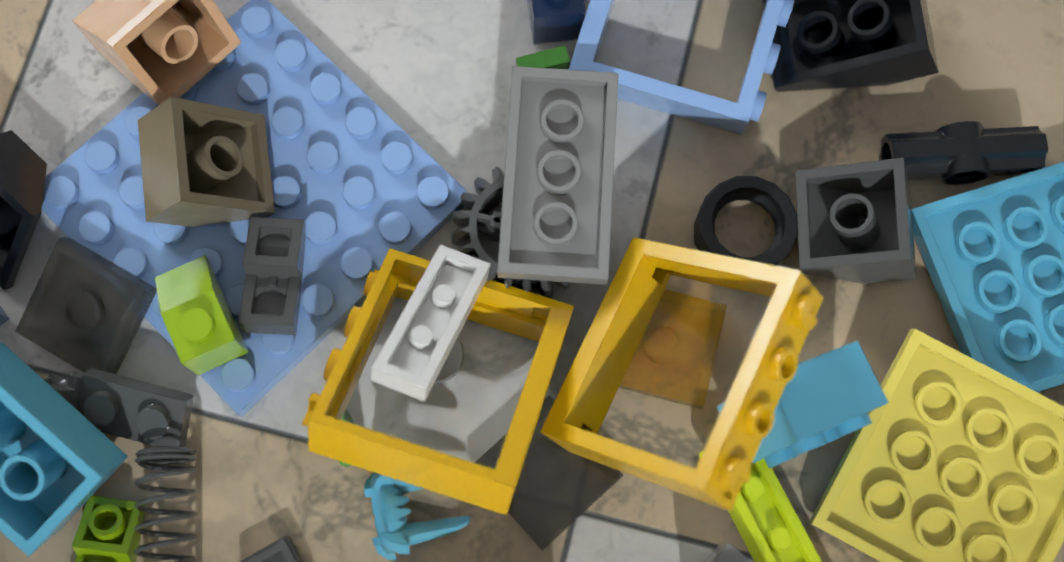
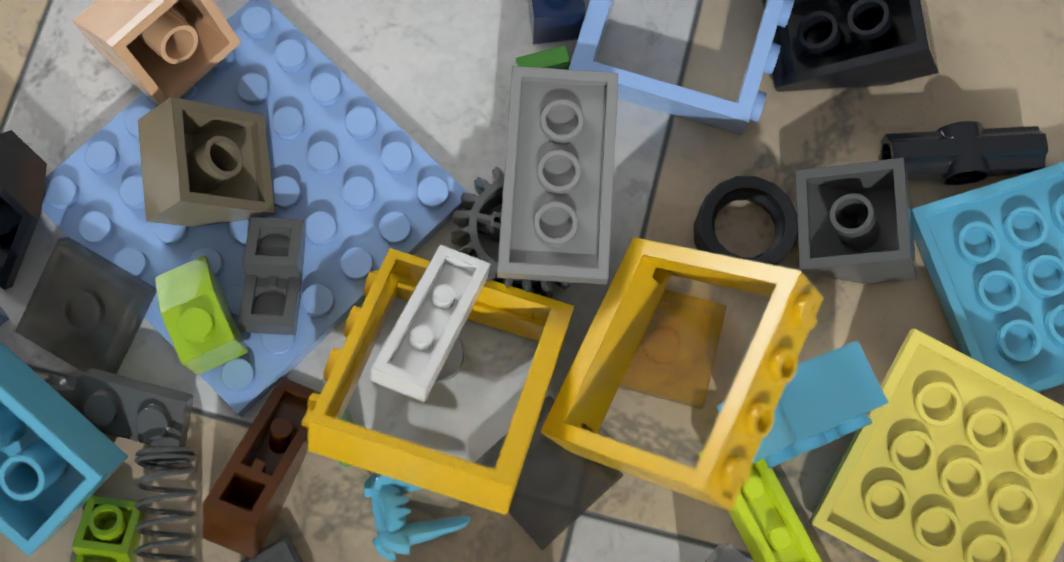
none -> reddish brown slope [202,377,321,559]

